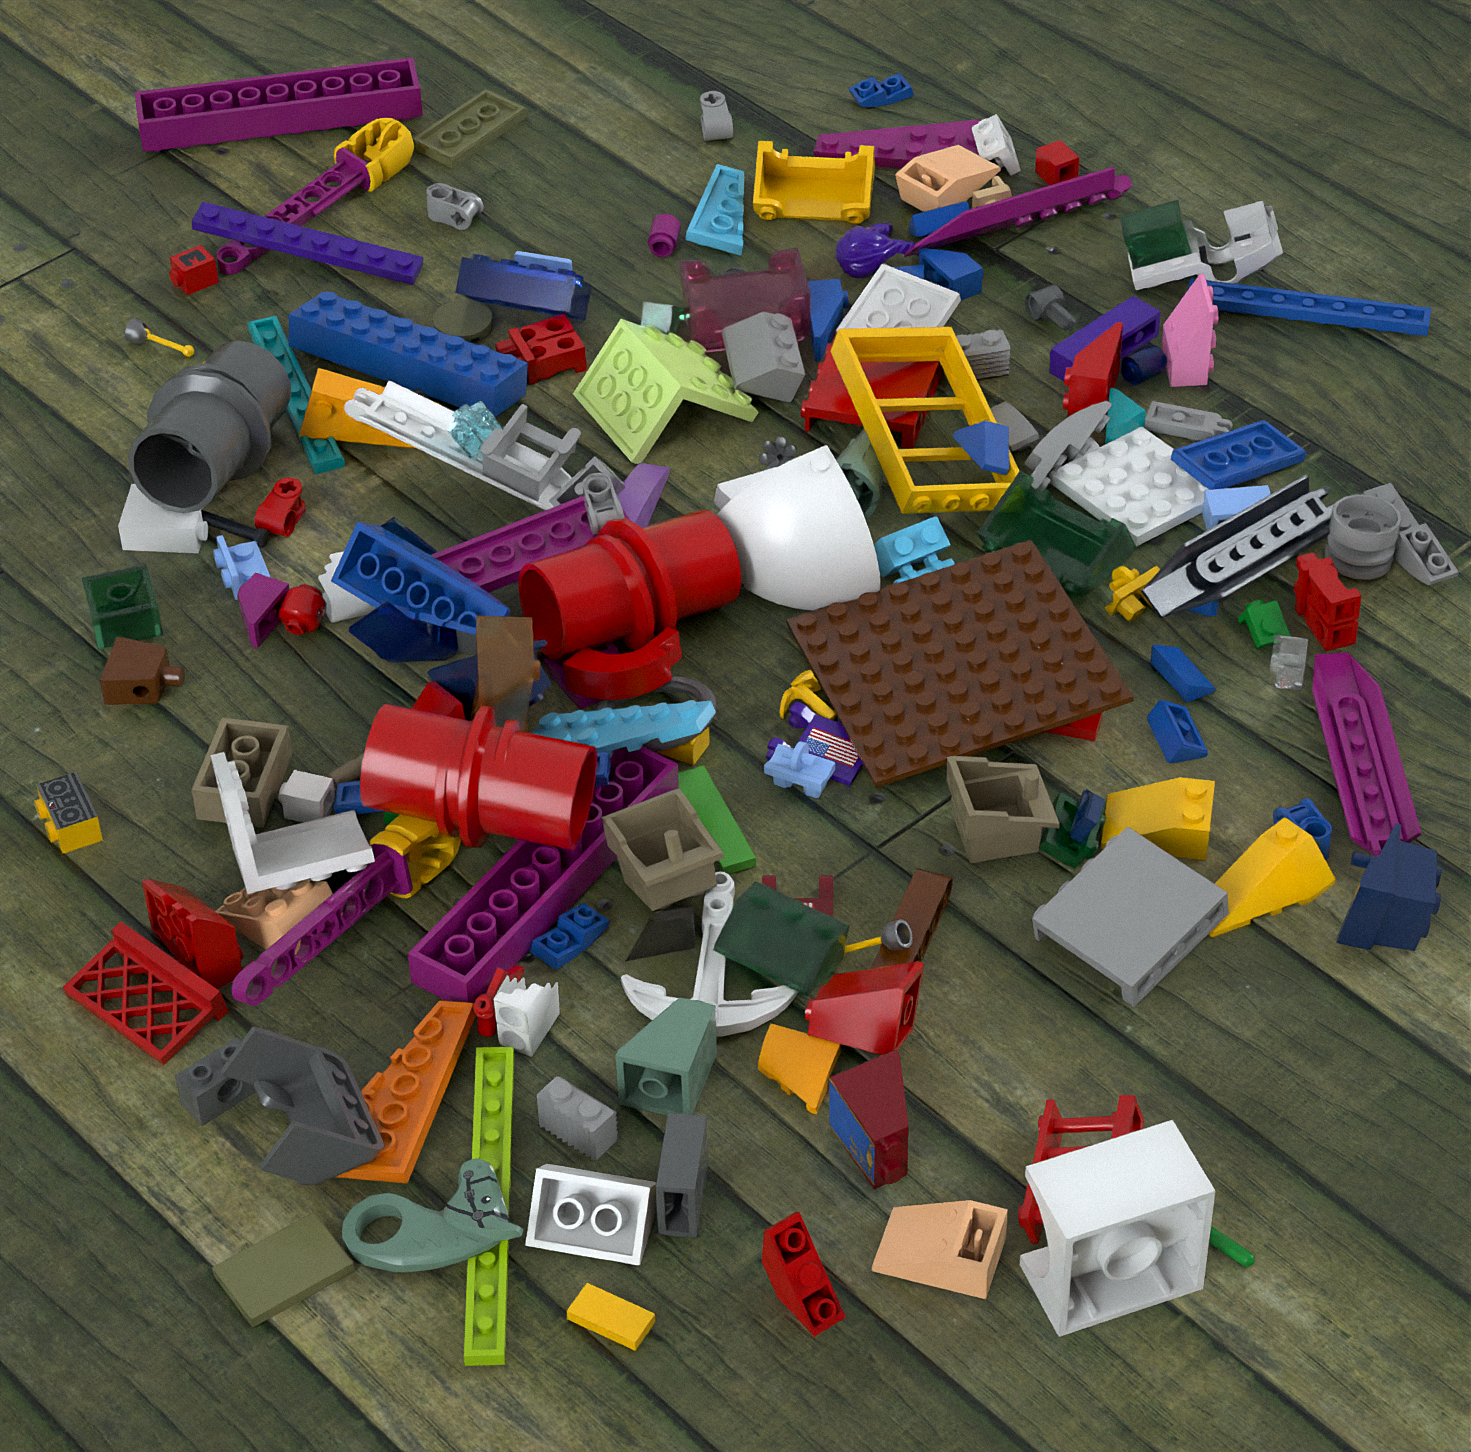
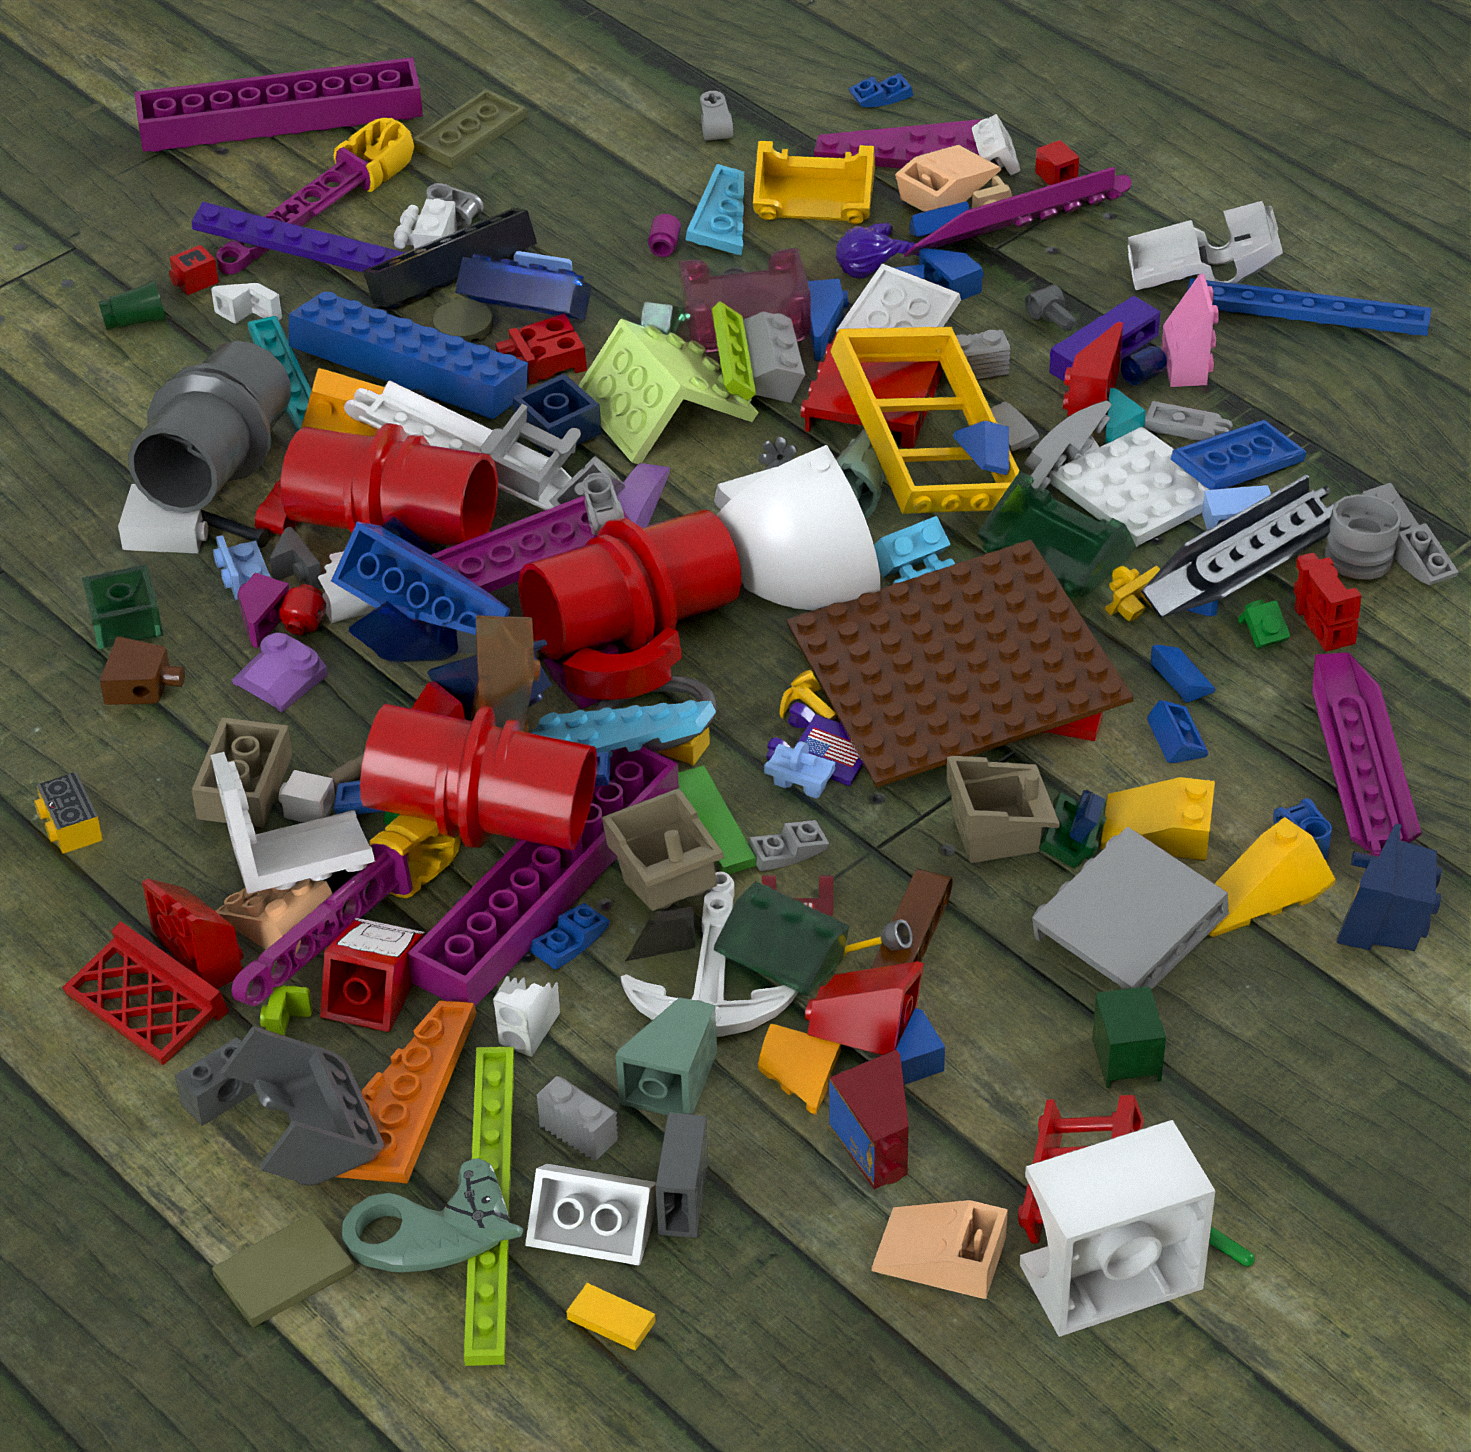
hinge [125,318,194,357] -> none
clear light blue brick [447,401,503,459] -> none
red arm [473,965,525,1037] -> none
red slope [762,1211,846,1337] -> none
clear green slope [1120,200,1193,267] -> none
clear brick [1270,635,1308,691] -> none
none -> dark green plant [98,279,166,330]
none -> white slope [211,283,282,324]
none -> medium lavender slope [232,633,328,713]
none -> lime bracket [260,986,313,1036]
none -> dark grey slope [270,527,323,589]
none -> red piece [281,423,498,546]
none -> red slope [320,918,424,1032]
none -> black brick [363,207,537,309]
none -> white brick [394,199,457,249]
none -> dark blue brick [513,373,601,458]
none -> lime plate [712,301,756,401]
none -> light grey slope [748,820,829,871]
none -> blue slope [895,1008,945,1085]
none -> dark green piece [1092,986,1166,1088]

